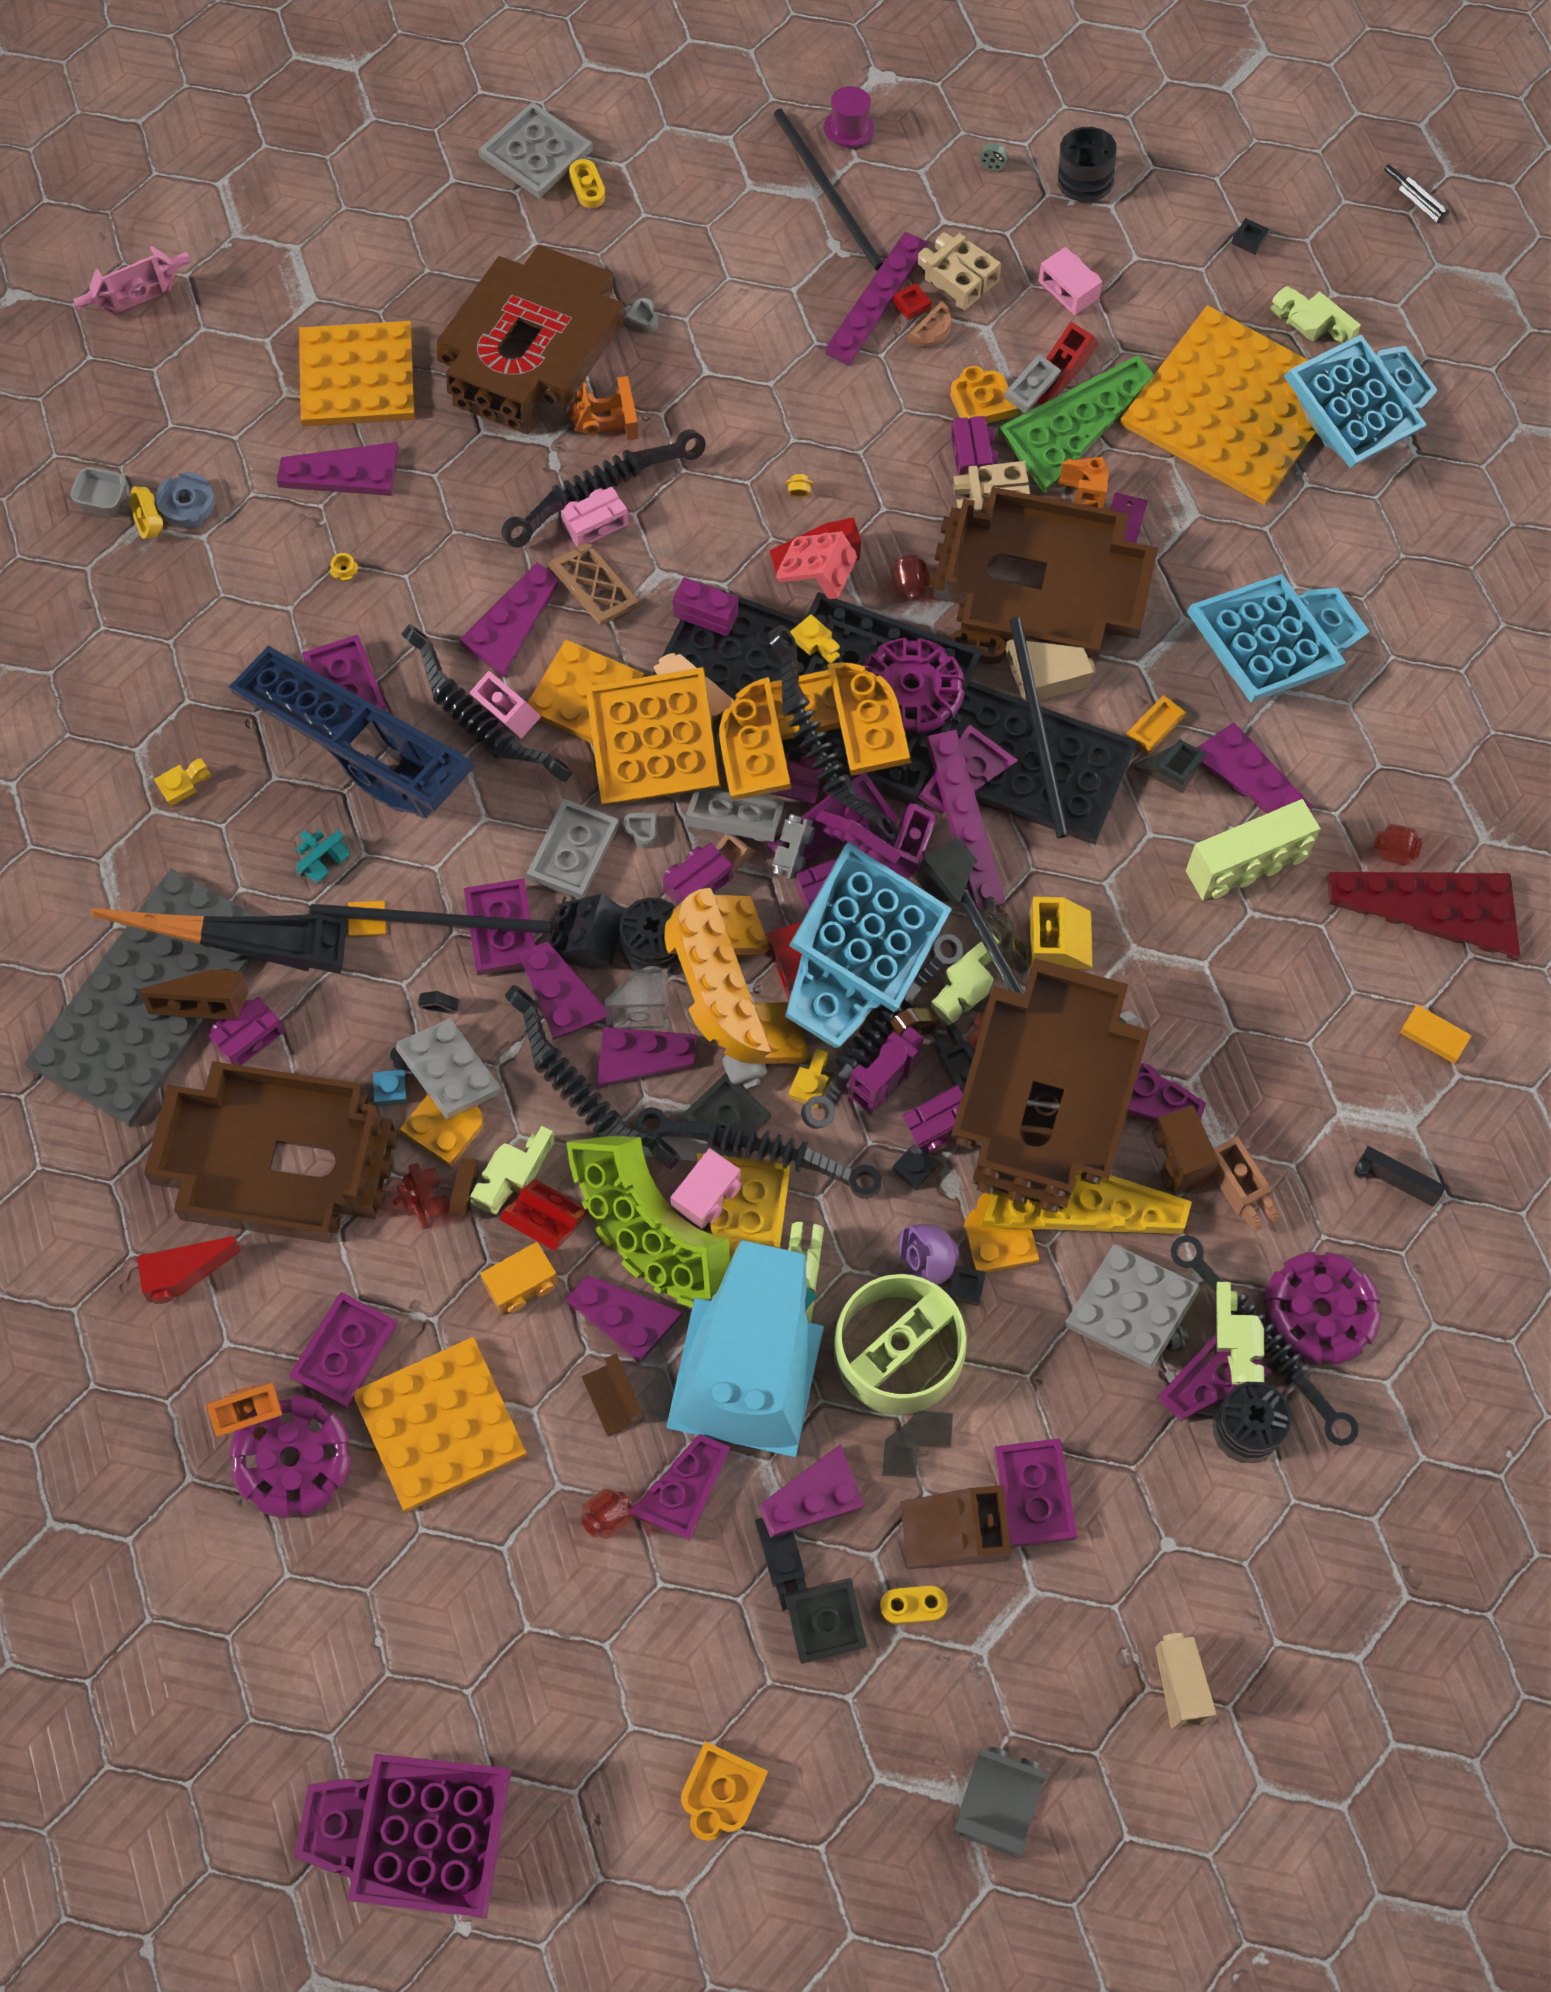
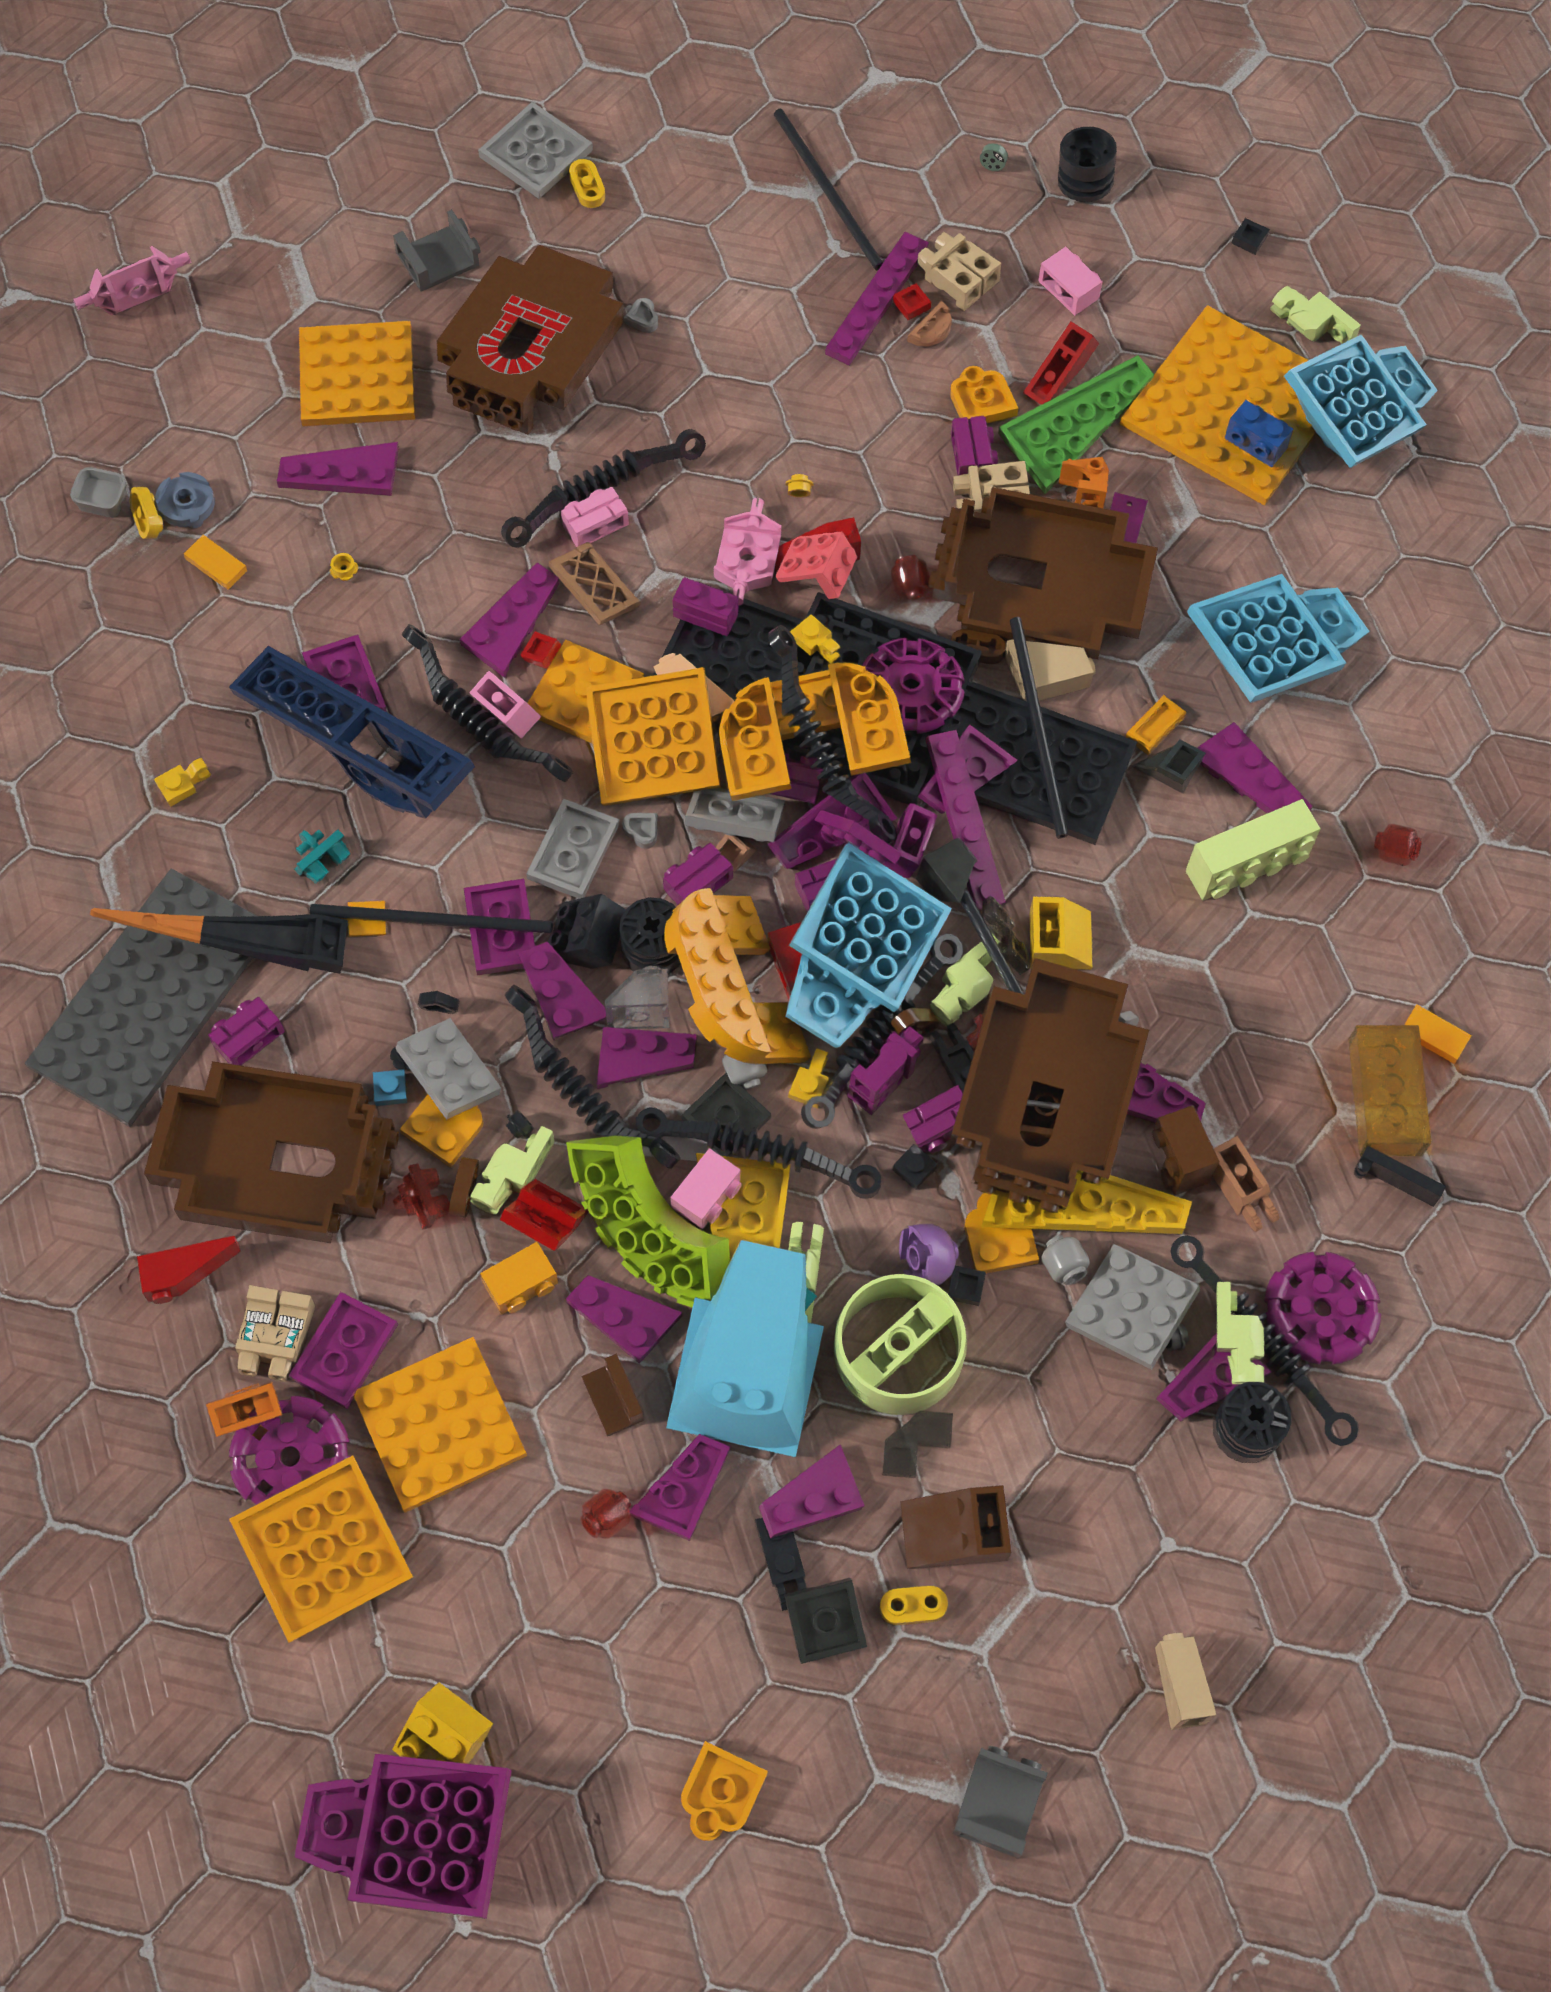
reddish brown slope [140,969,249,1020] -> none
orange tile [568,376,638,440] -> none
light grey hinge [772,814,815,879] -> none
magenta piece [824,86,874,148] -> none
magenta plate [994,1438,1078,1548] -> none
light grey plate [1004,354,1061,414] -> none
dark red wing [1327,871,1520,961] -> none
axle [1384,164,1449,224] -> none
none -> light orange tile [184,535,247,590]
none -> light orange plate [229,1455,413,1643]
none -> tan hips [235,1285,315,1382]
none -> yellow slope [392,1682,494,1764]
none -> dark grey panel [393,209,481,292]
none -> black plate [506,1110,535,1139]
none -> red plate [520,631,562,669]
none -> bright pink plate [714,498,781,605]
none -> light grey head [1042,1235,1090,1285]
none -> blue brick [1225,400,1293,467]
none -> clear yellow brick [1348,1025,1431,1156]

